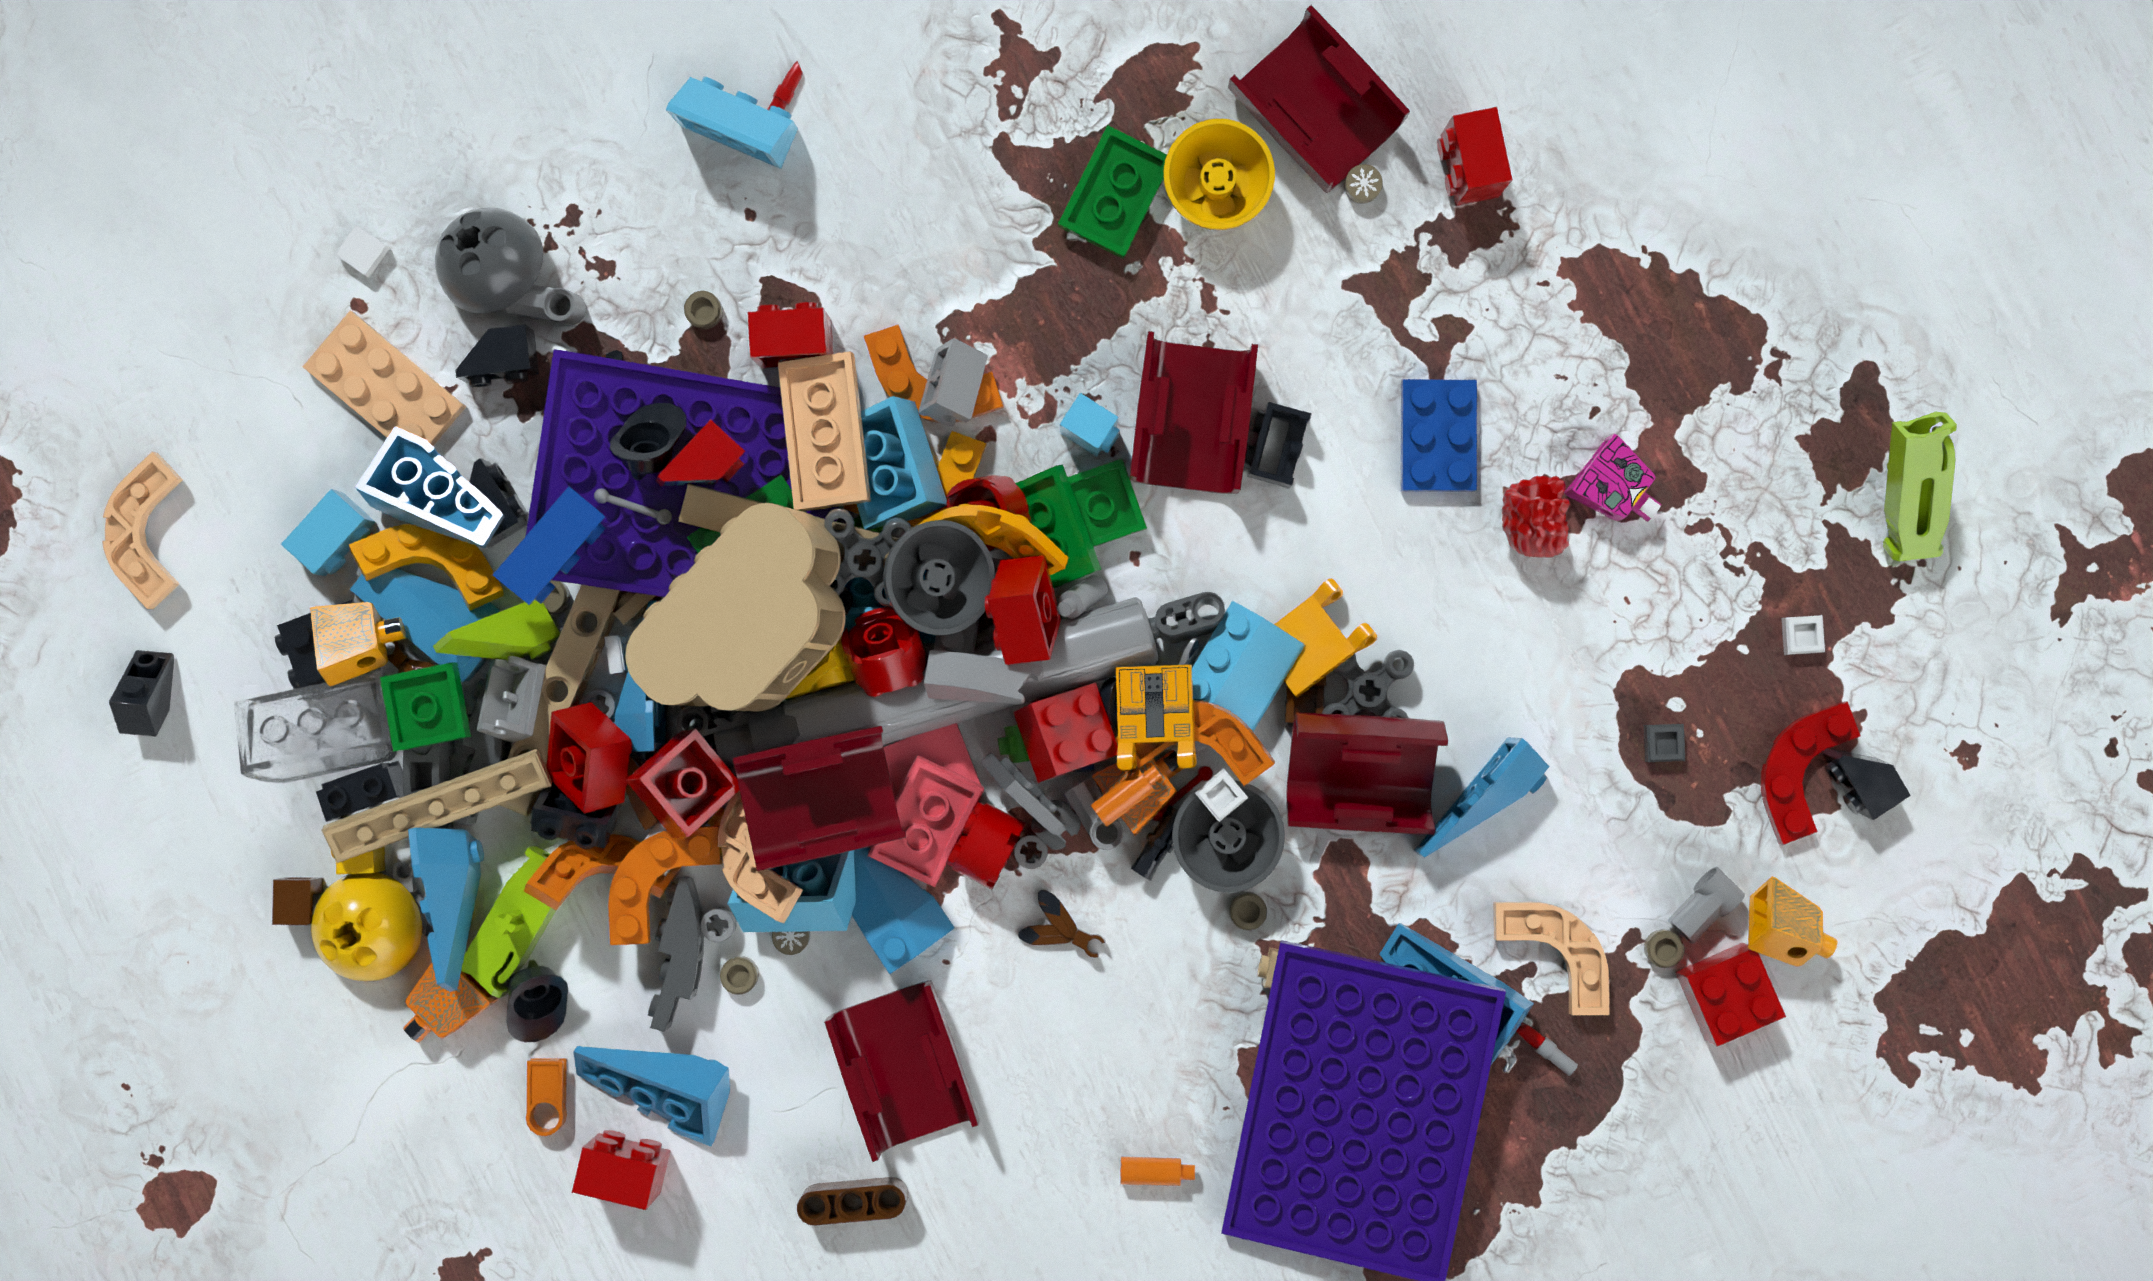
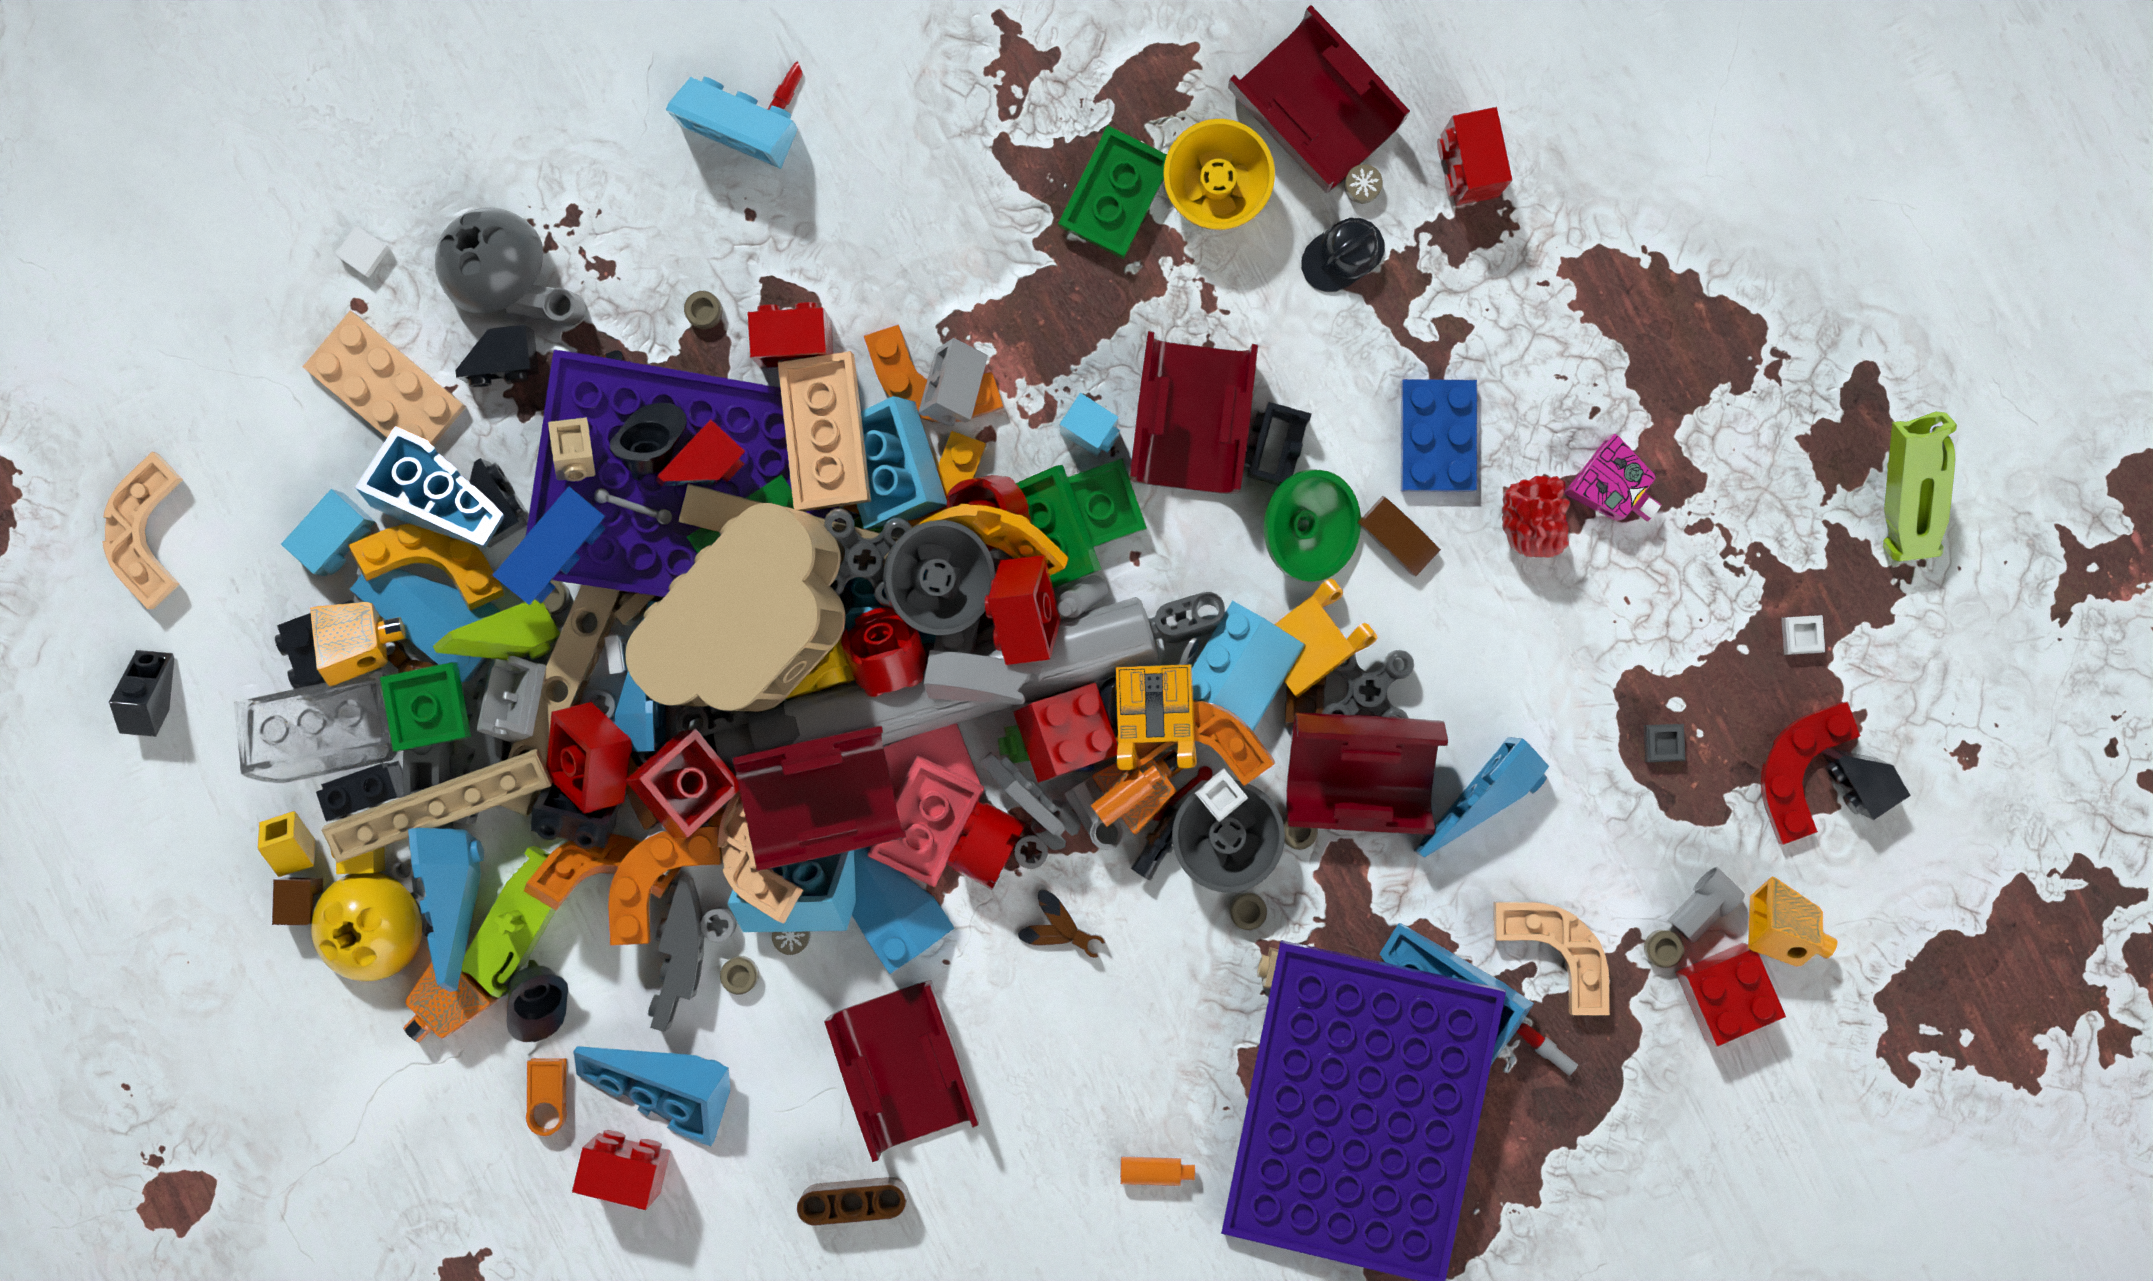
none -> yellow brick [258,811,315,877]
none -> tan bracket [548,417,595,481]
none -> green dish [1264,469,1361,582]
none -> dark tan tile [1283,816,1318,850]
none -> black piece [1301,218,1385,292]
none -> reddish brown slope [1358,496,1441,577]

